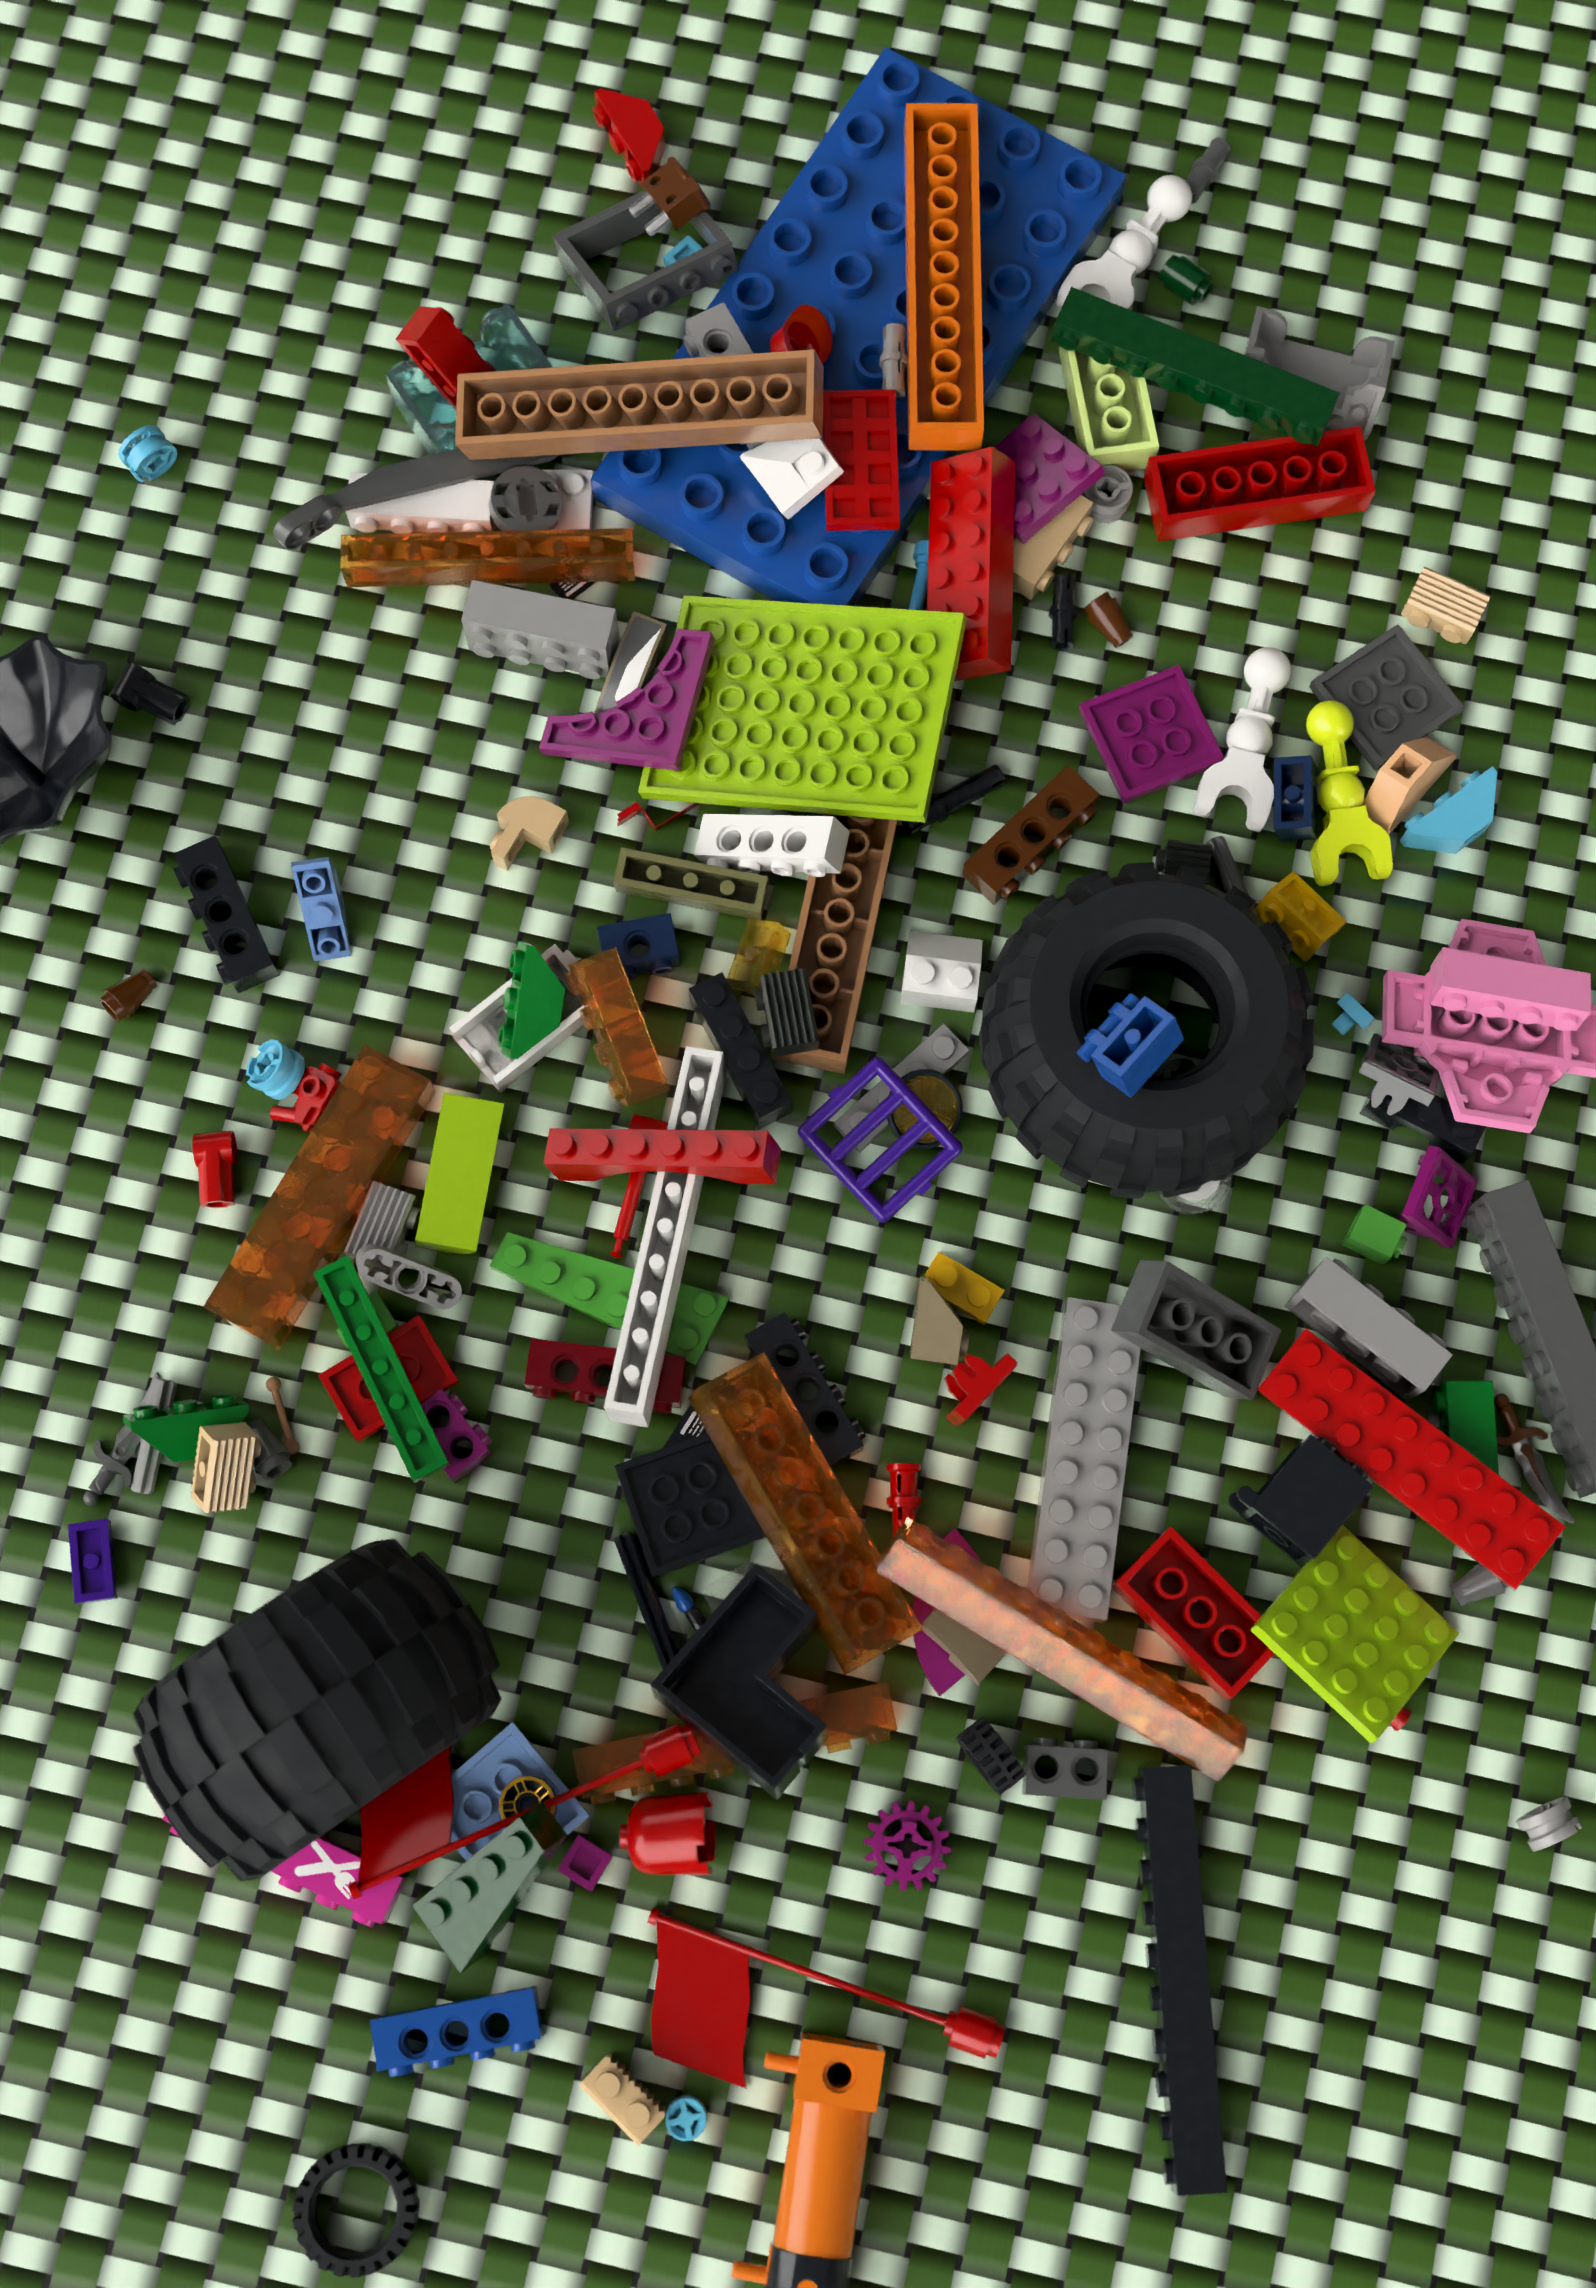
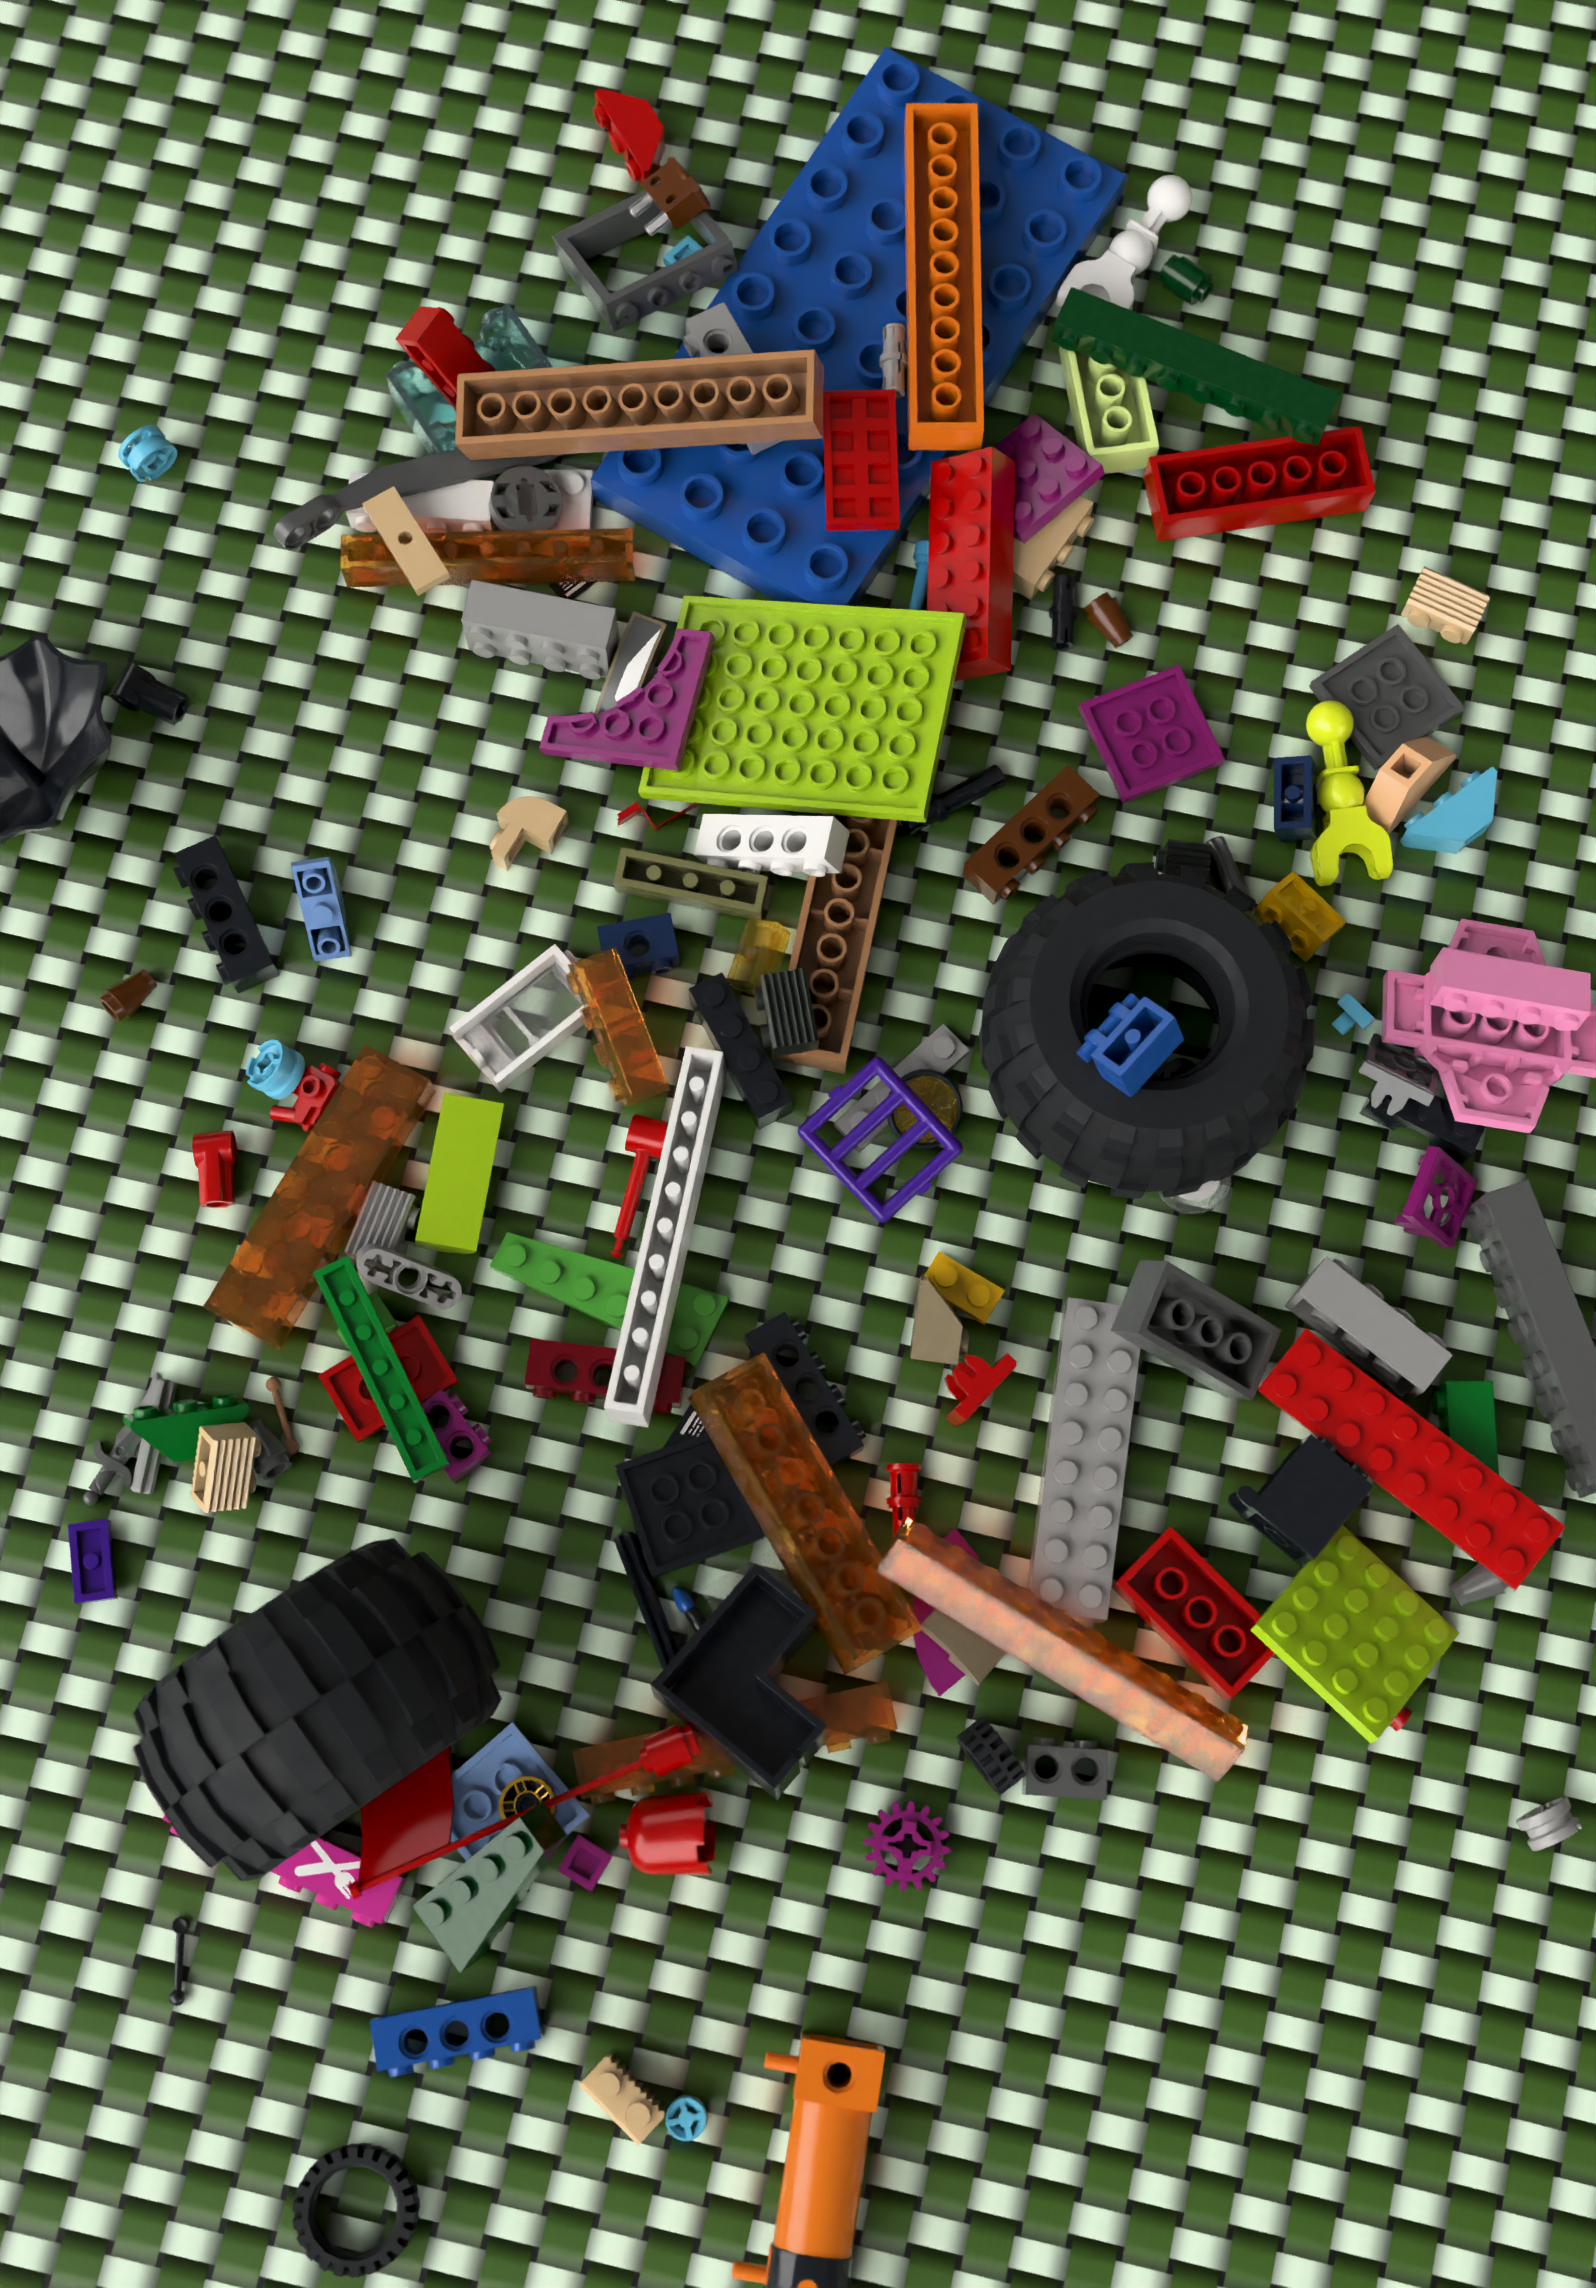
green slope [498,941,565,1059] -> none
red arch [544,1128,781,1184] -> none
red flag [647,1907,1006,2089] -> none
white plate [739,438,844,519] -> none
red piece [770,305,832,364] -> none
white slope [900,931,983,1013] -> none
light grey wheel [1081,465,1133,523] -> none
black brick [1132,1765,1227,2196] -> none
dark grey pin [1185,137,1231,204] -> none
white piece [1193,647,1291,832] -> none
light grey windscreen [1244,306,1395,440] -> none
bright green brick [1342,1204,1407,1265] -> none
piece [1494,1393,1574,1524] -> none
none -> black hinge [169,1917,190,2006]
none -> tan tile [362,486,450,596]

